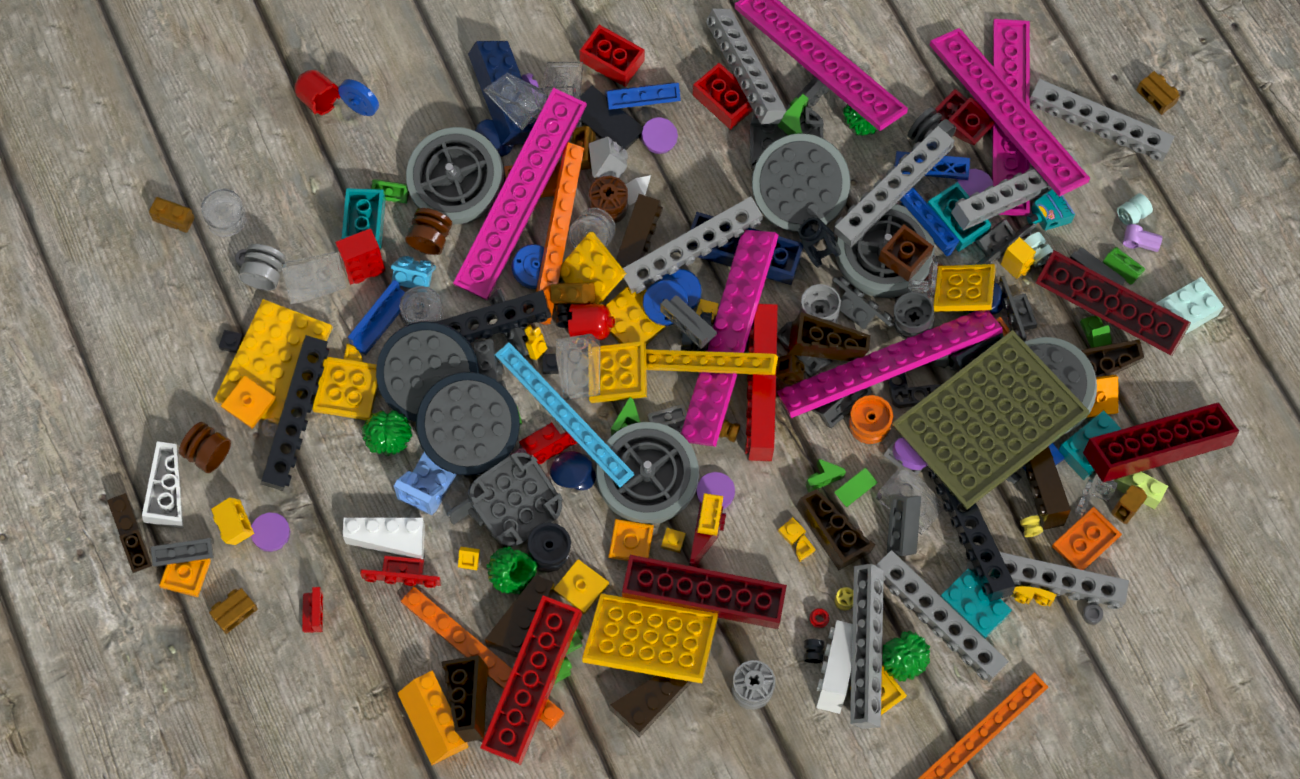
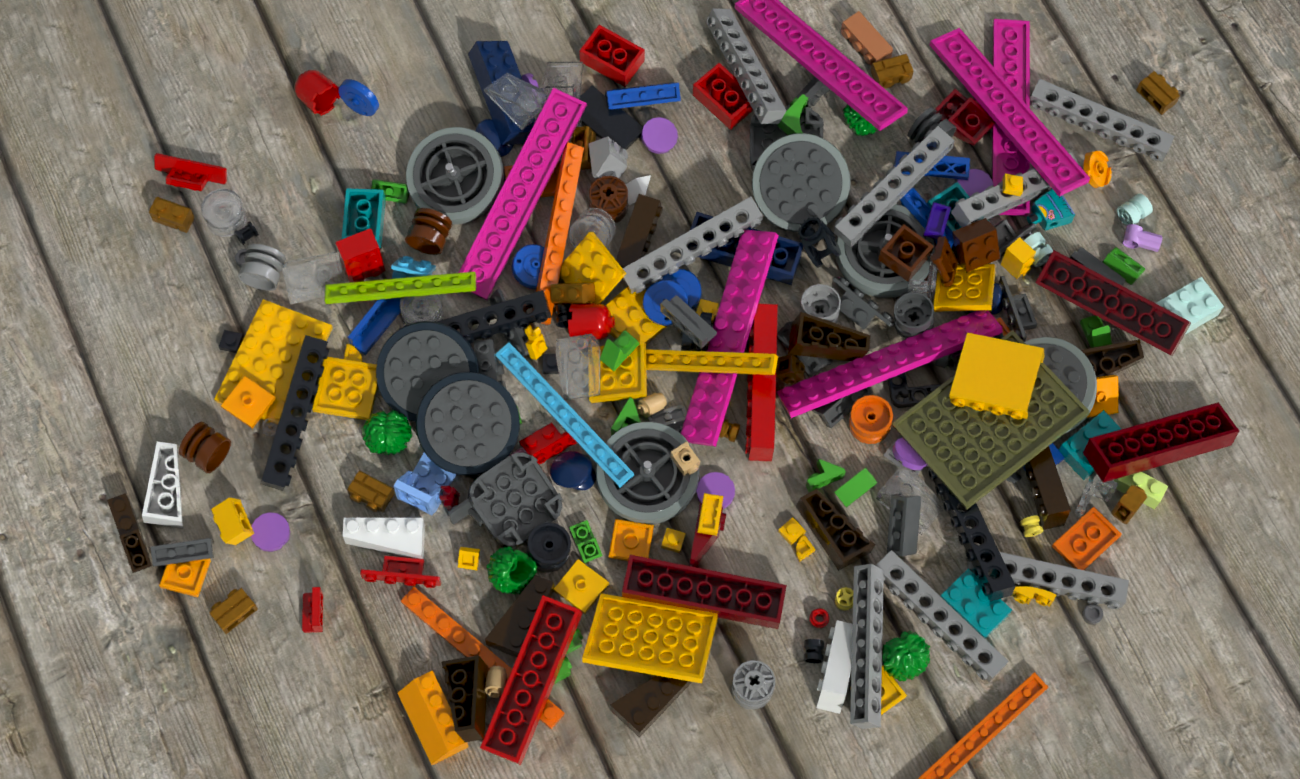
none -> red bracket [154,153,227,192]
none -> black bush [234,221,259,245]
none -> lime tile [325,272,476,304]
none -> pearl gold brick [347,470,395,513]
none -> dark red plate [439,486,460,511]
none -> tan brick [485,666,507,698]
none -> bright green slope [569,520,603,563]
none -> bright green slope [600,330,640,371]
none -> tan brick [637,392,667,417]
none -> tan brick [670,441,700,475]
none -> nougat brick [841,11,893,66]
none -> pearl gold brick [871,54,914,89]
none -> dark purple tile [923,202,951,240]
none -> reddish brown plate [930,236,958,287]
none -> yellow panel [949,332,1045,420]
none -> reddish brown brick [952,218,1000,272]
none -> yellow plate [1003,173,1023,196]
none -> light orange plate [1083,151,1112,188]

